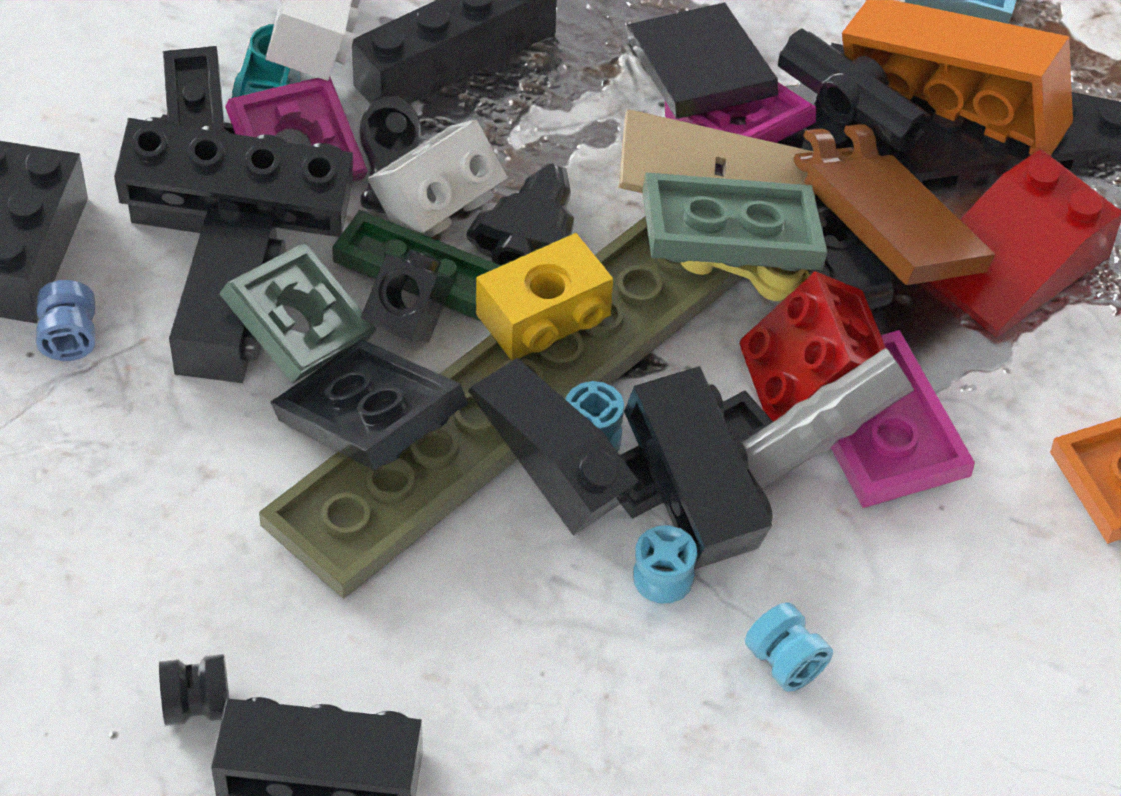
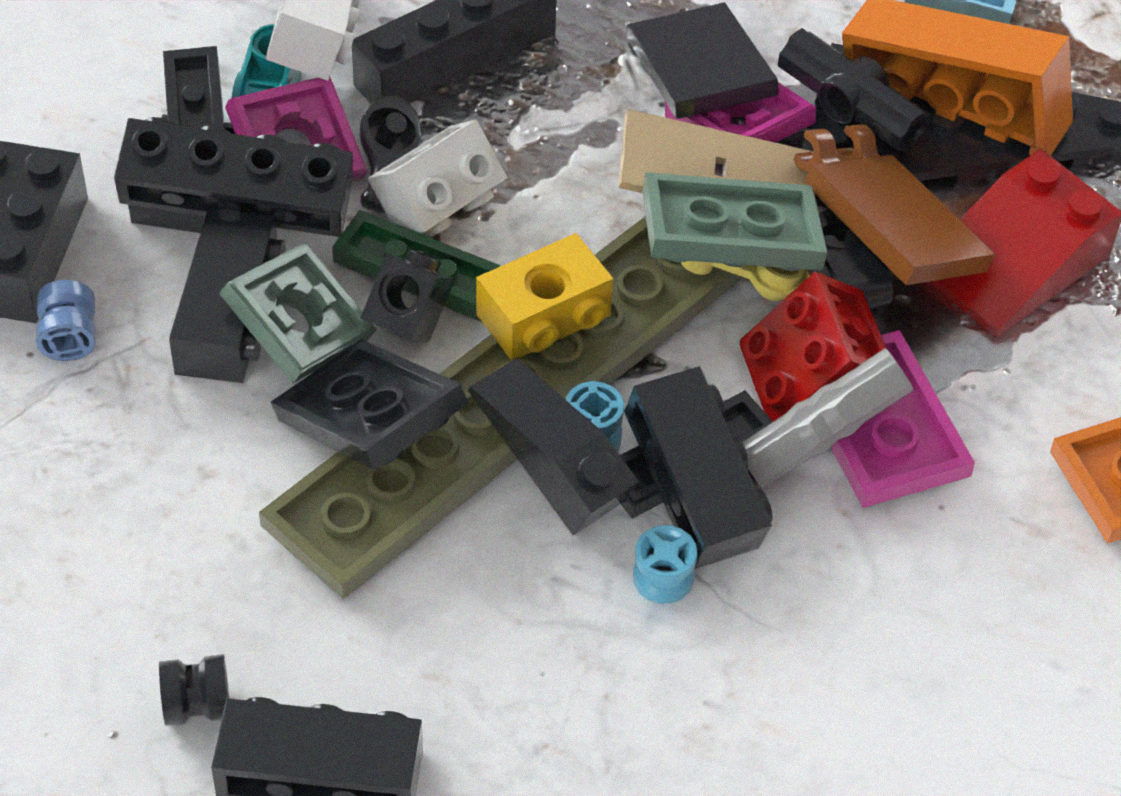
black rock [466,163,574,266] -> none
medium azure wheel [745,602,833,692] -> none

